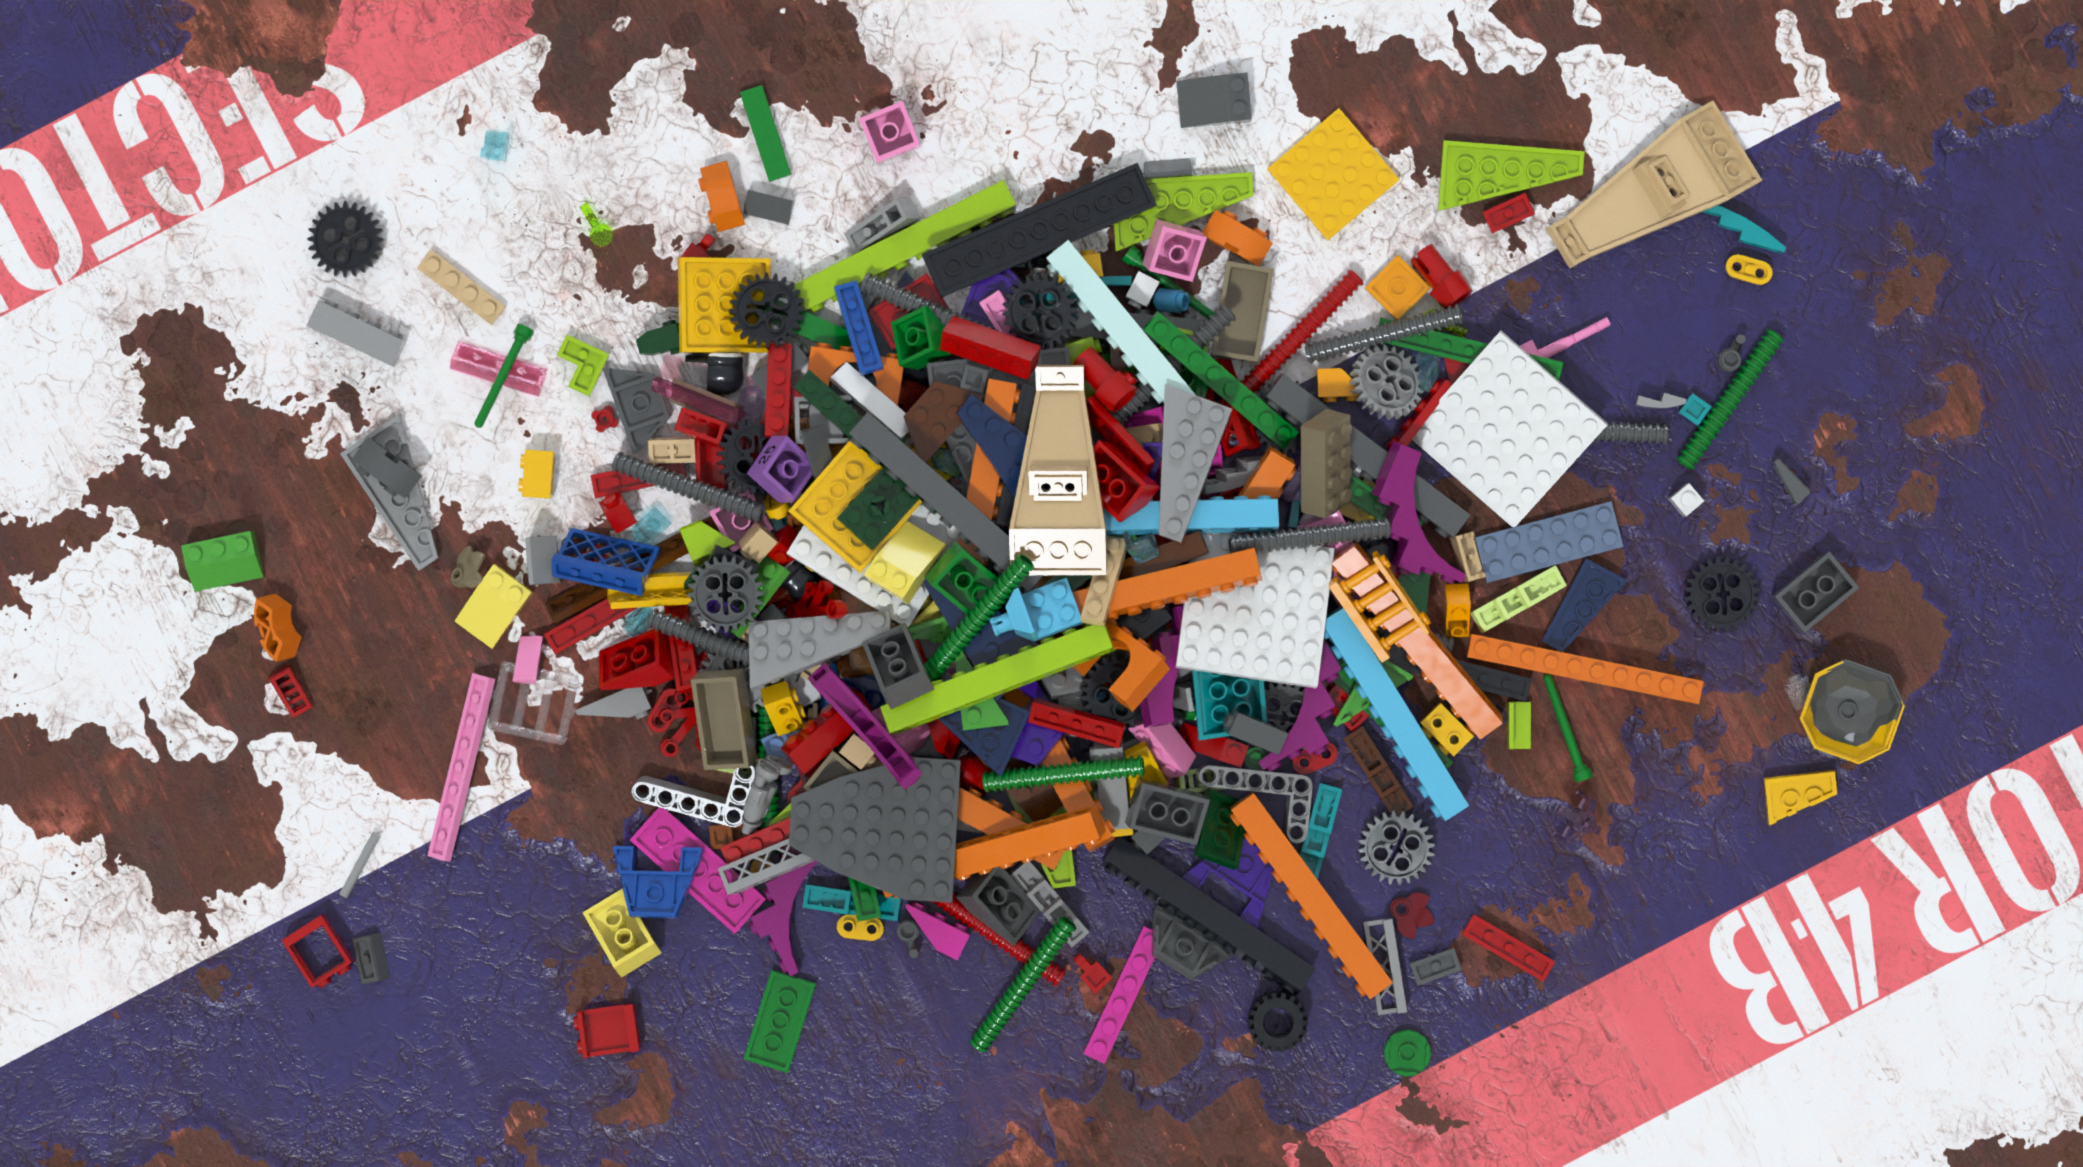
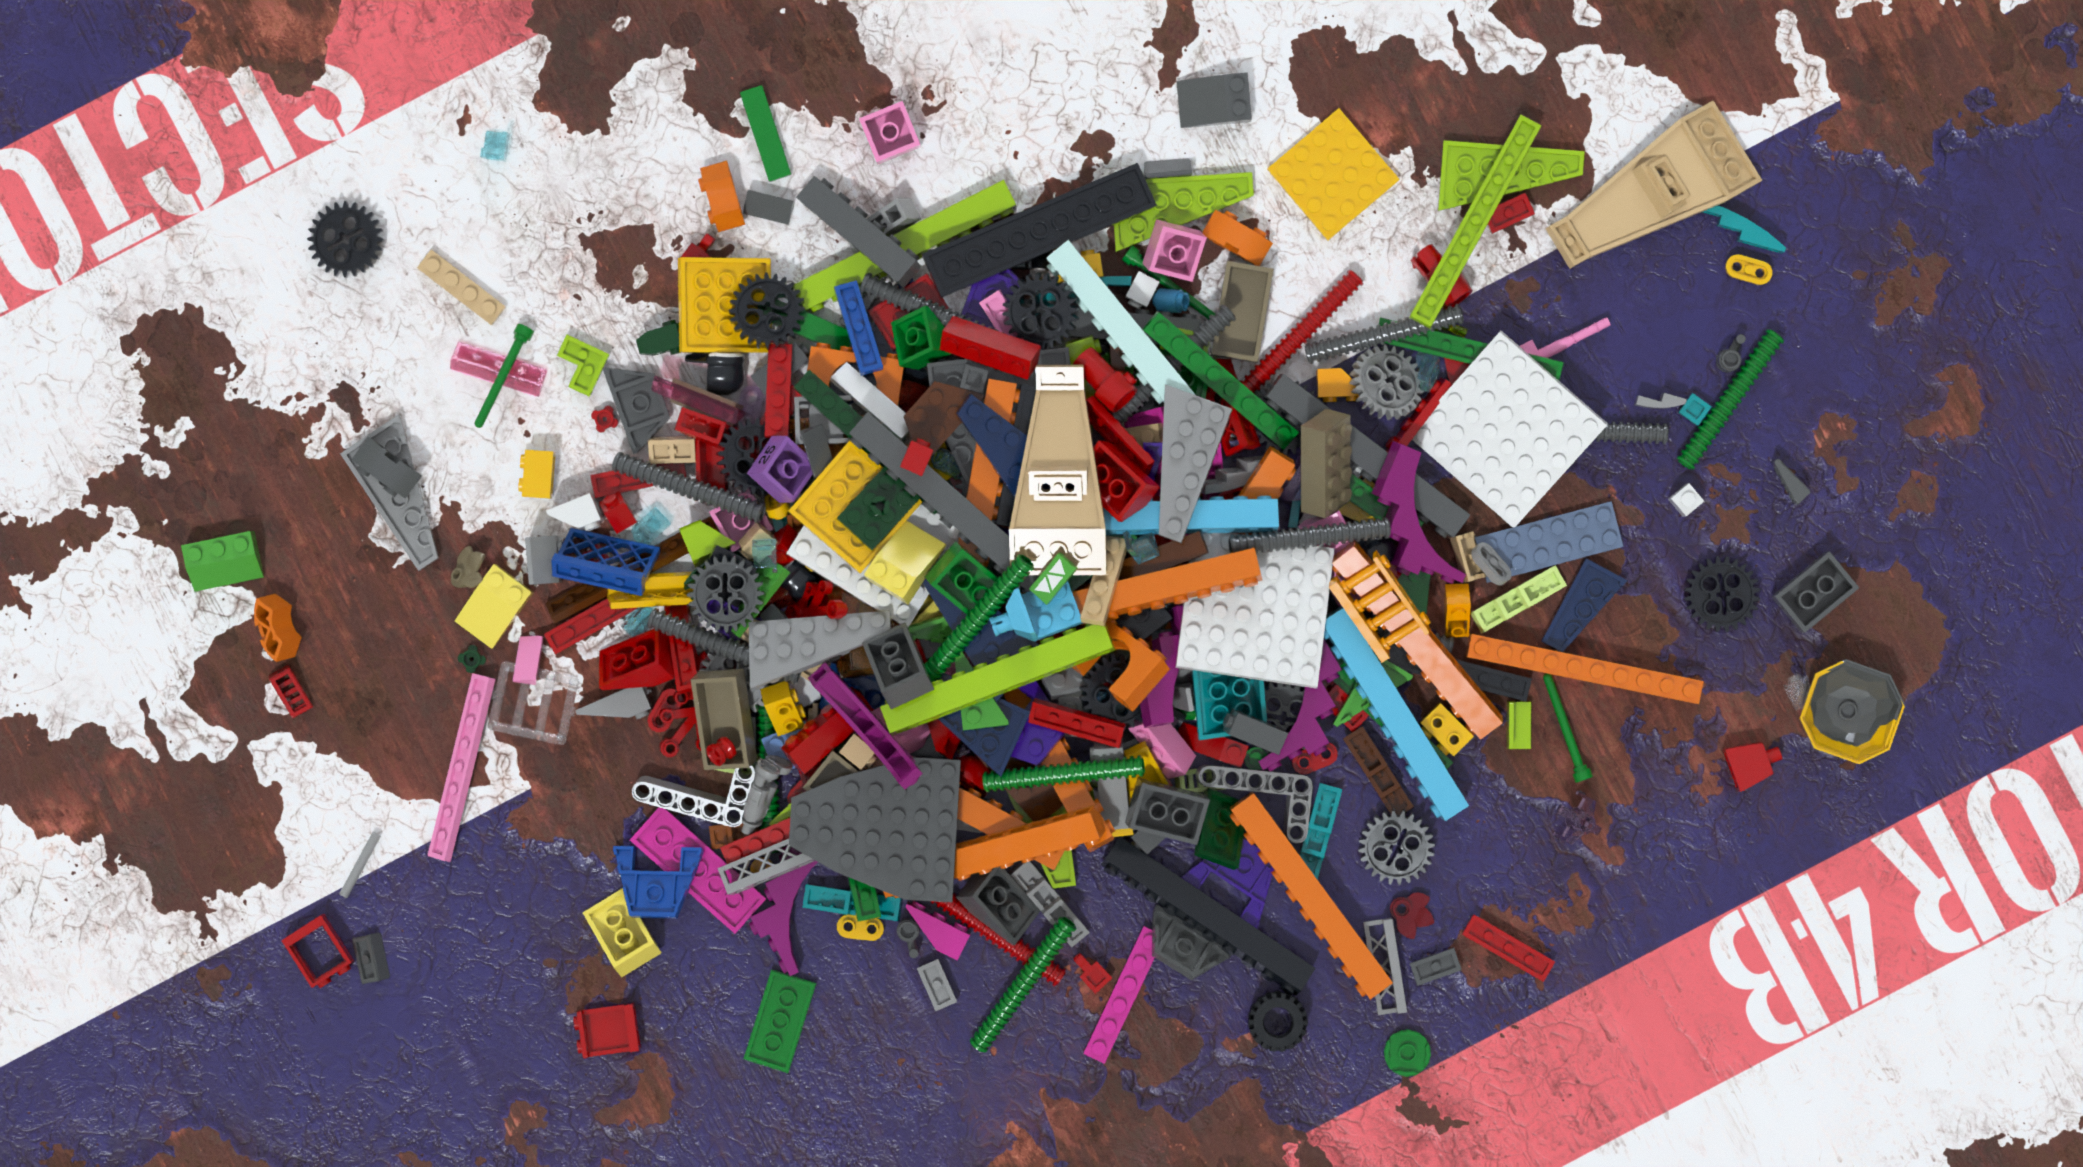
light grey brick [306,299,406,367] -> none
clear neon green plate [579,203,613,247] -> none
light orange plate [1364,255,1431,321] -> none
yellow wing [1763,770,1837,826] -> none
none -> dark green plate [458,645,486,673]
none -> white slope [546,493,604,531]
none -> red wheel [706,736,736,766]
none -> clear light blue panel [752,539,778,573]
none -> dark grey brick [796,176,922,288]
none -> red brick [900,438,933,476]
none -> light grey plate [917,959,957,1011]
none -> bright green tile [1029,552,1078,605]
none -> lime plate [1409,115,1542,329]
none -> light grey plate [1471,542,1511,585]
none -> red torso [1722,742,1783,792]

